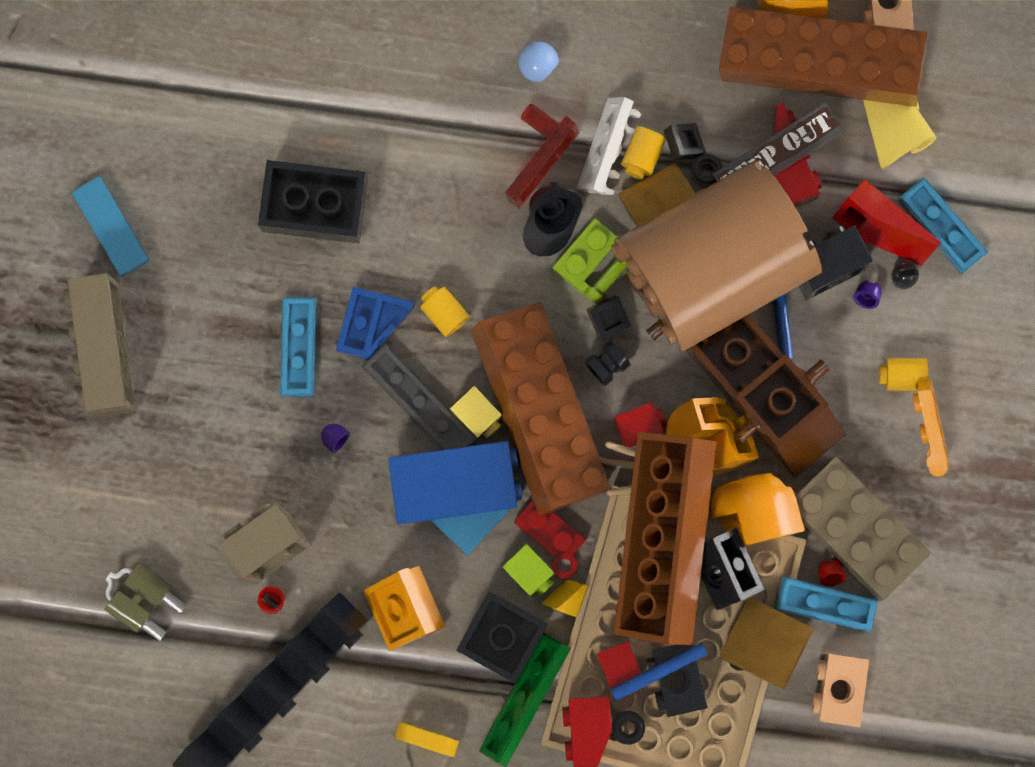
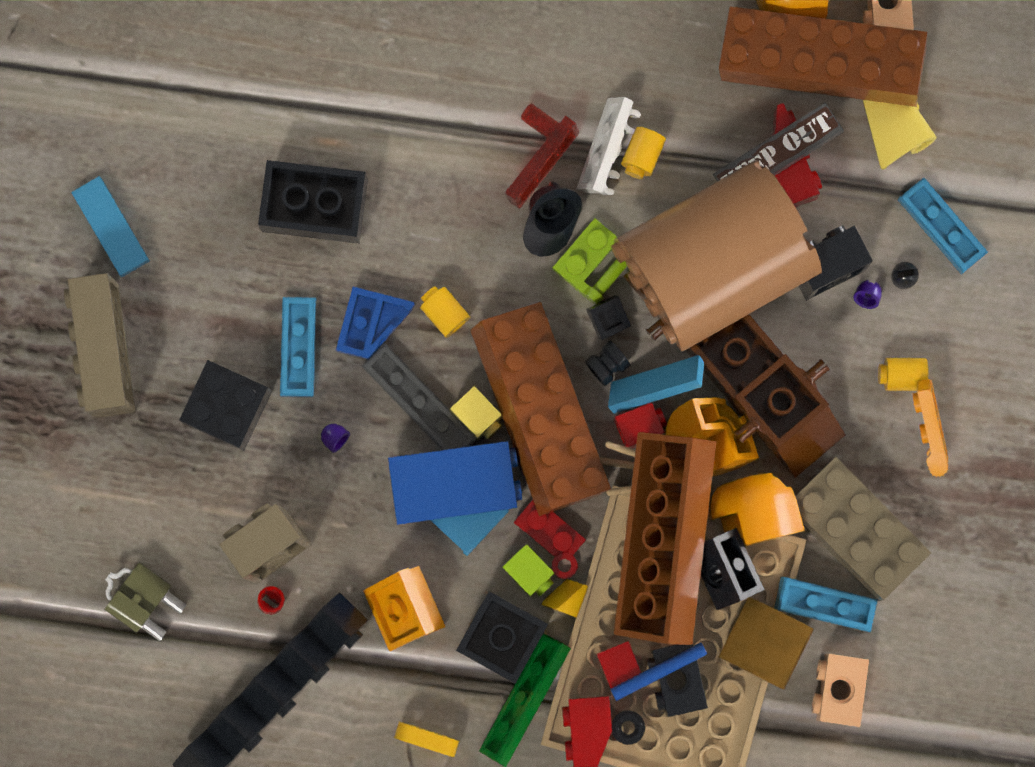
light blue piece [518,42,559,82] -> none
pearl gold slope [618,163,695,226] -> none
black plate [663,123,706,160] -> none
black plate [690,154,723,187] -> none
blue bar [773,293,794,360] -> none
red hinge [818,558,846,586] -> none
red slope [832,179,941,266] -> none
none -> black brick [179,360,272,451]
none -> dark azure tile [608,355,704,414]

